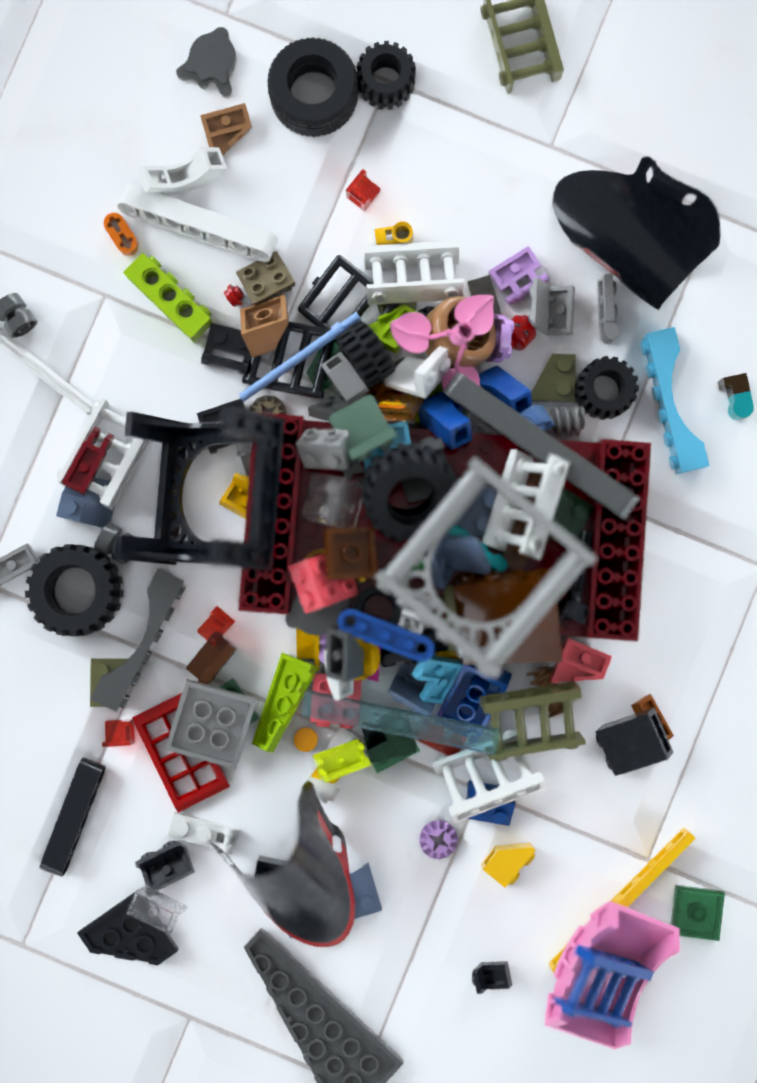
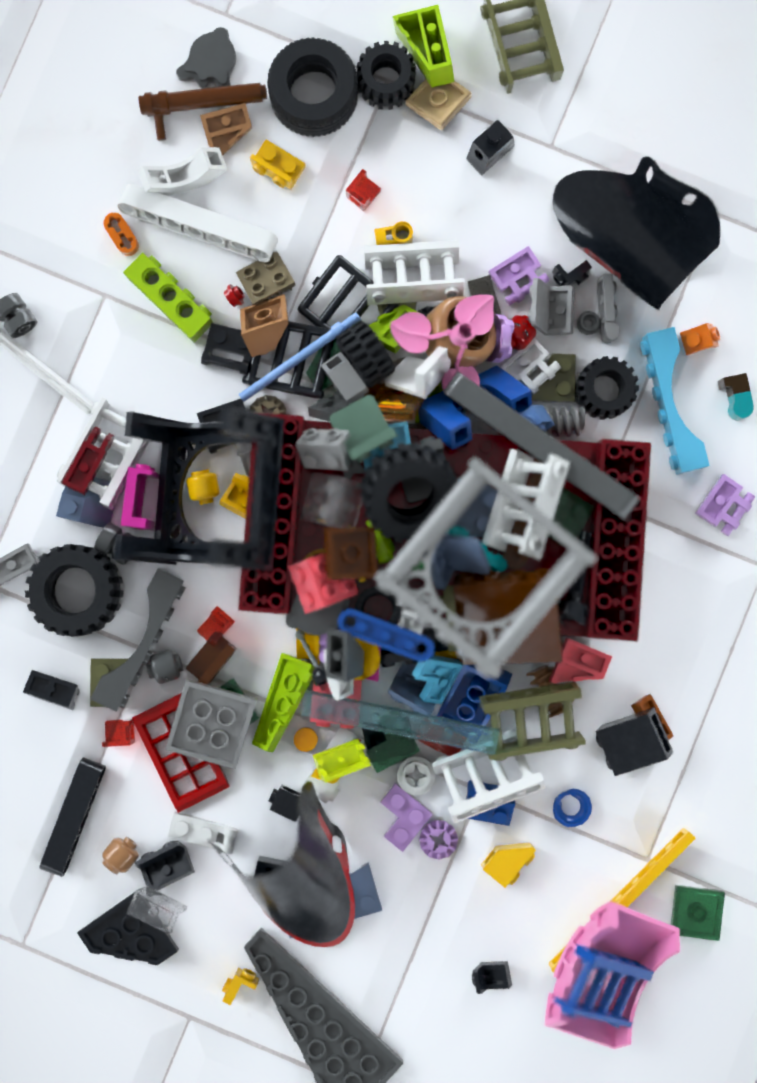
none -> black hinge [23,670,80,711]
none -> medium nougat head [102,836,139,875]
none -> dark pink panel [121,464,160,531]
none -> reddish brown cylinder [138,82,268,141]
none -> dark grey head [146,650,184,684]
none -> yellow head [186,469,220,505]
none -> yellow bracket [222,967,259,1006]
none -> yellow bracket [250,139,306,190]
none -> black brick [268,784,300,822]
none -> hinge [295,630,328,687]
none -> lime plant [366,520,394,564]
none -> lavender plate [380,782,433,852]
none -> lime wedge [392,4,455,87]
none -> white gear [397,756,435,795]
none -> tan plate [405,79,472,131]
none -> black torso [466,120,515,176]
none -> white plate [500,337,561,395]
none -> black bracket [552,260,592,286]
none -> blue piece [553,789,592,827]
none -> dark grey plate [576,311,601,335]
none -> orange bracket [680,323,720,355]
none -> lavender plate [695,474,755,536]

